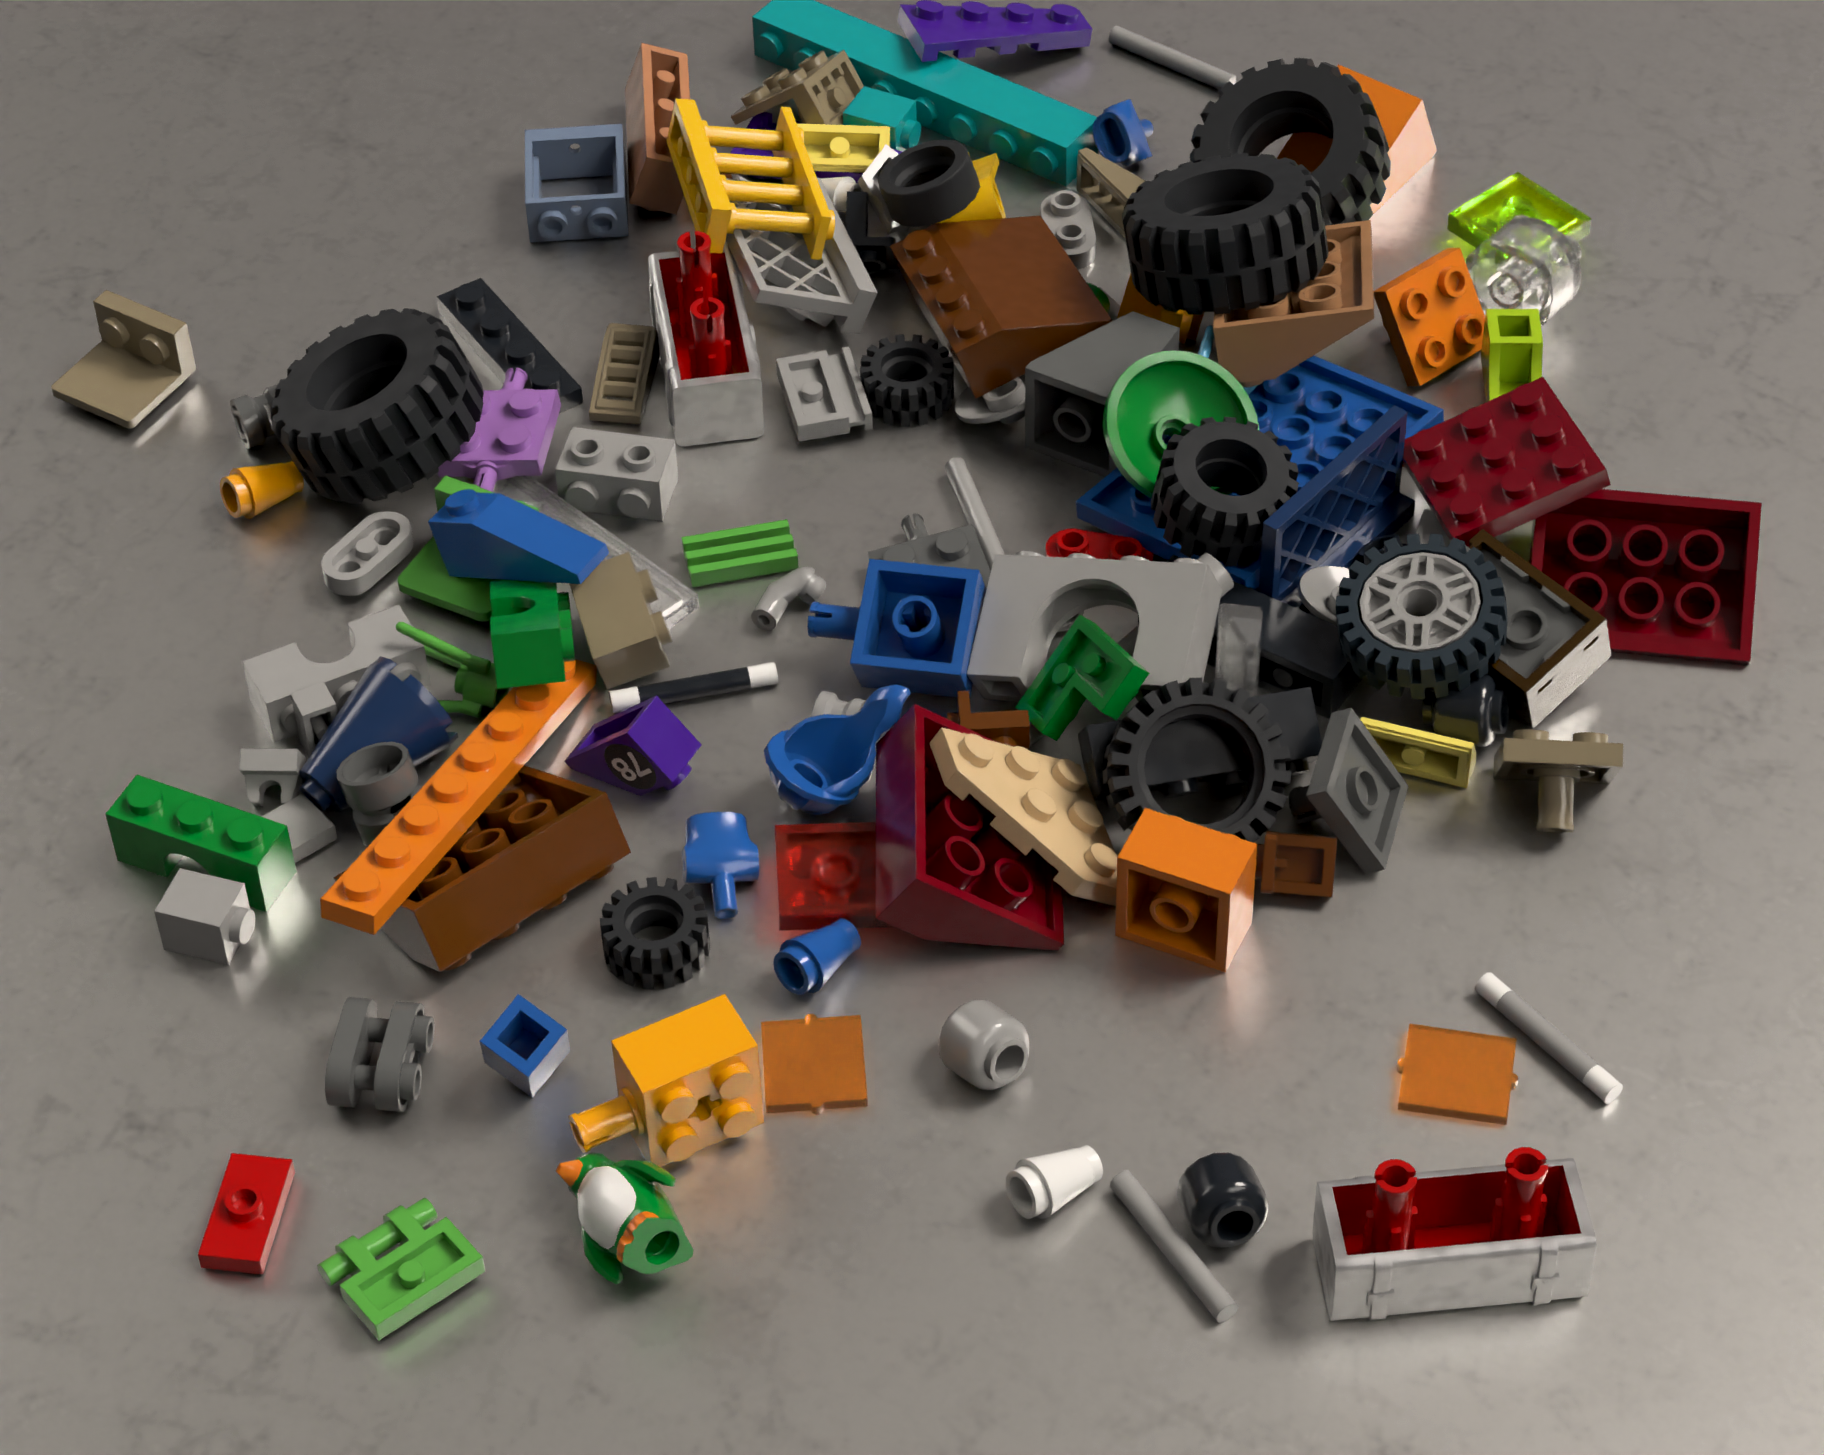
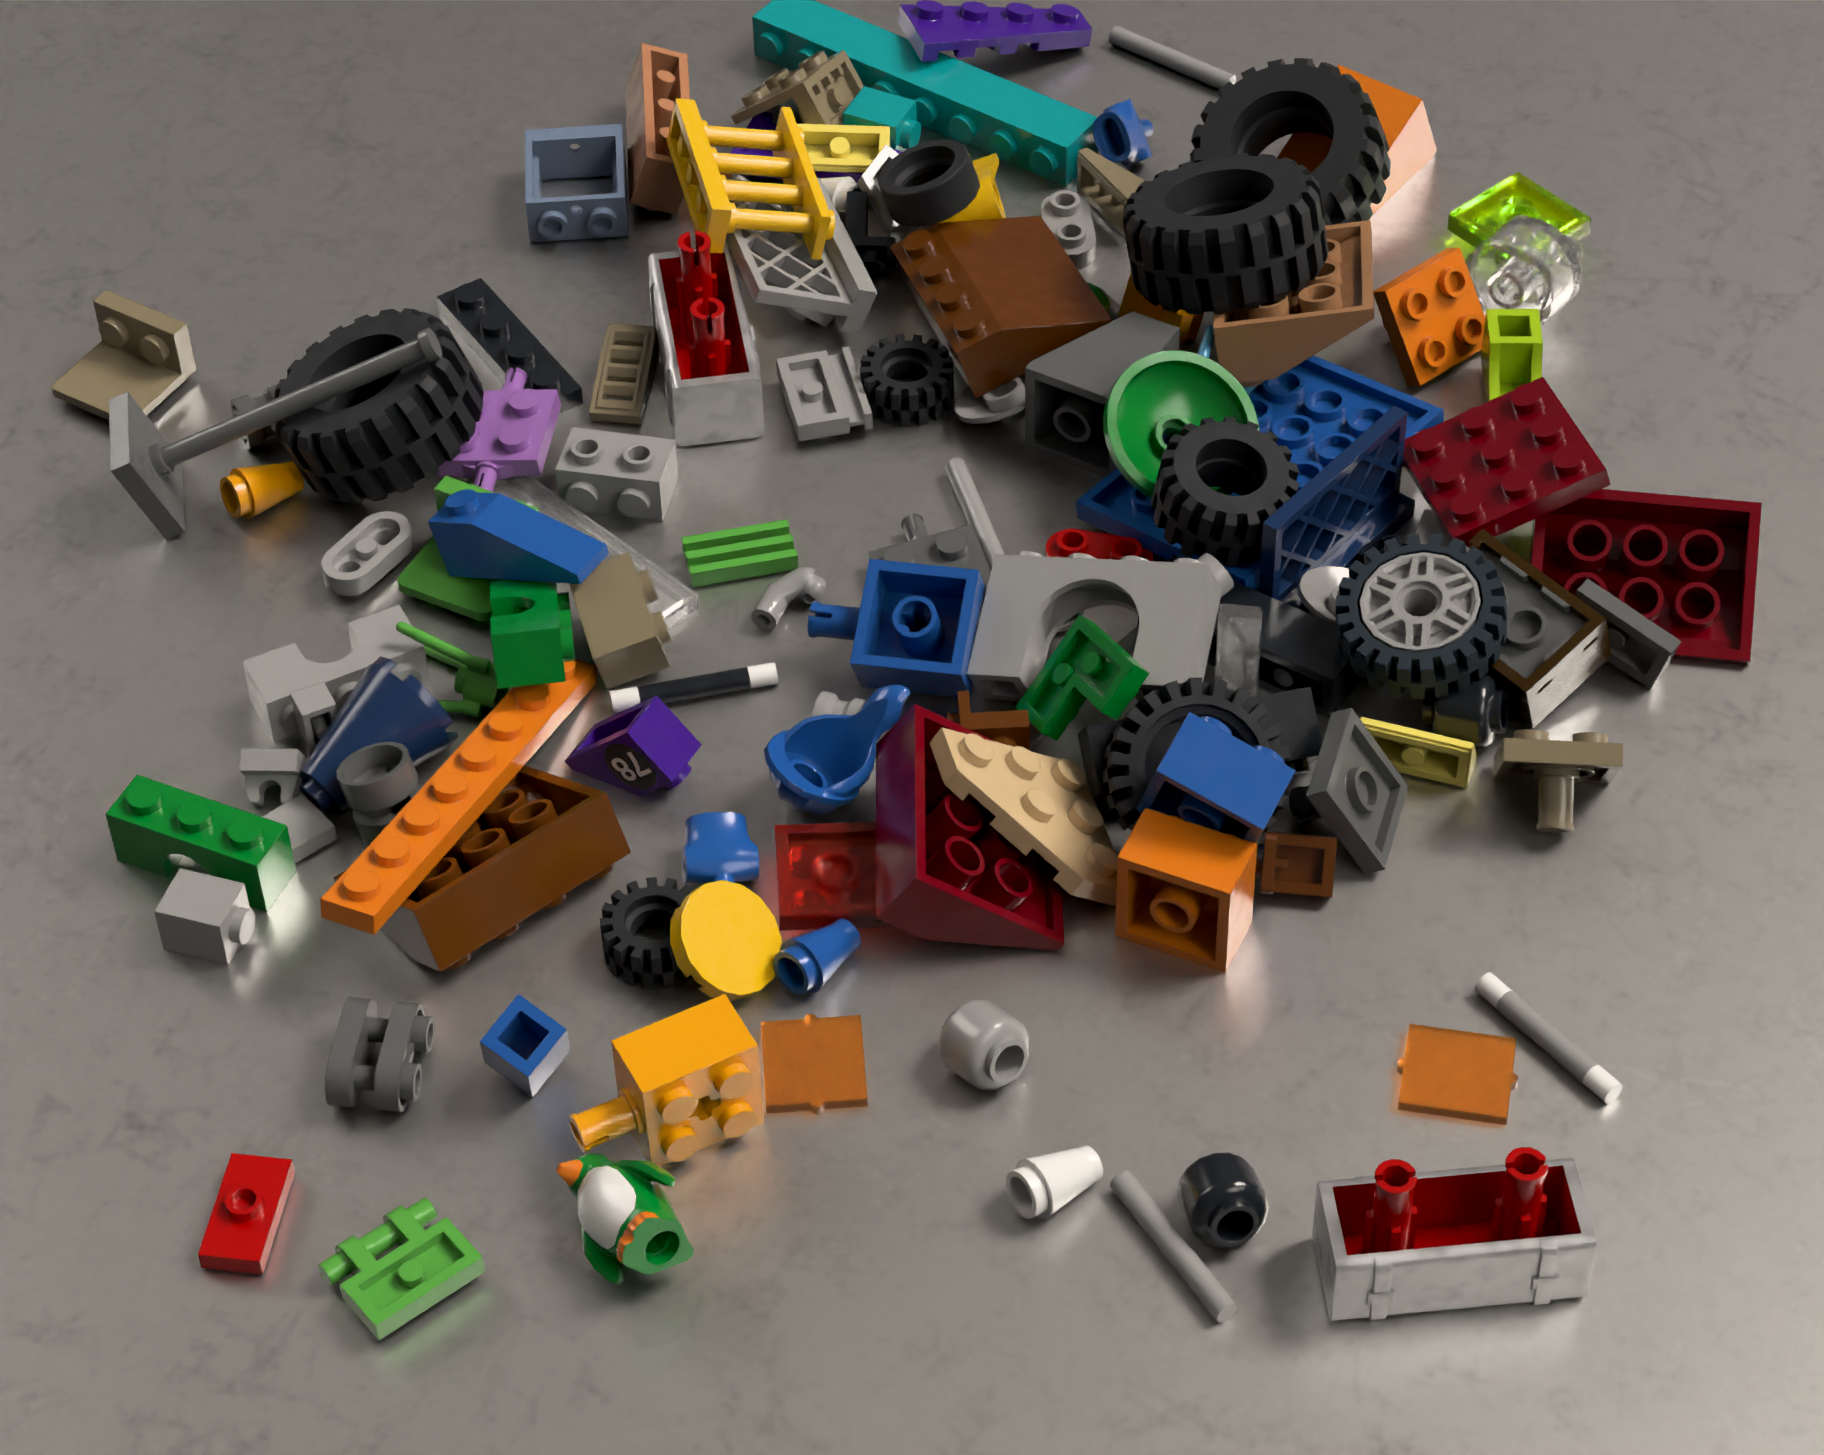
none -> dark grey tile [109,328,442,540]
none -> yellow tile [670,880,782,1001]
none -> blue brick [1136,712,1296,843]
none -> dark grey plate [1574,579,1682,689]

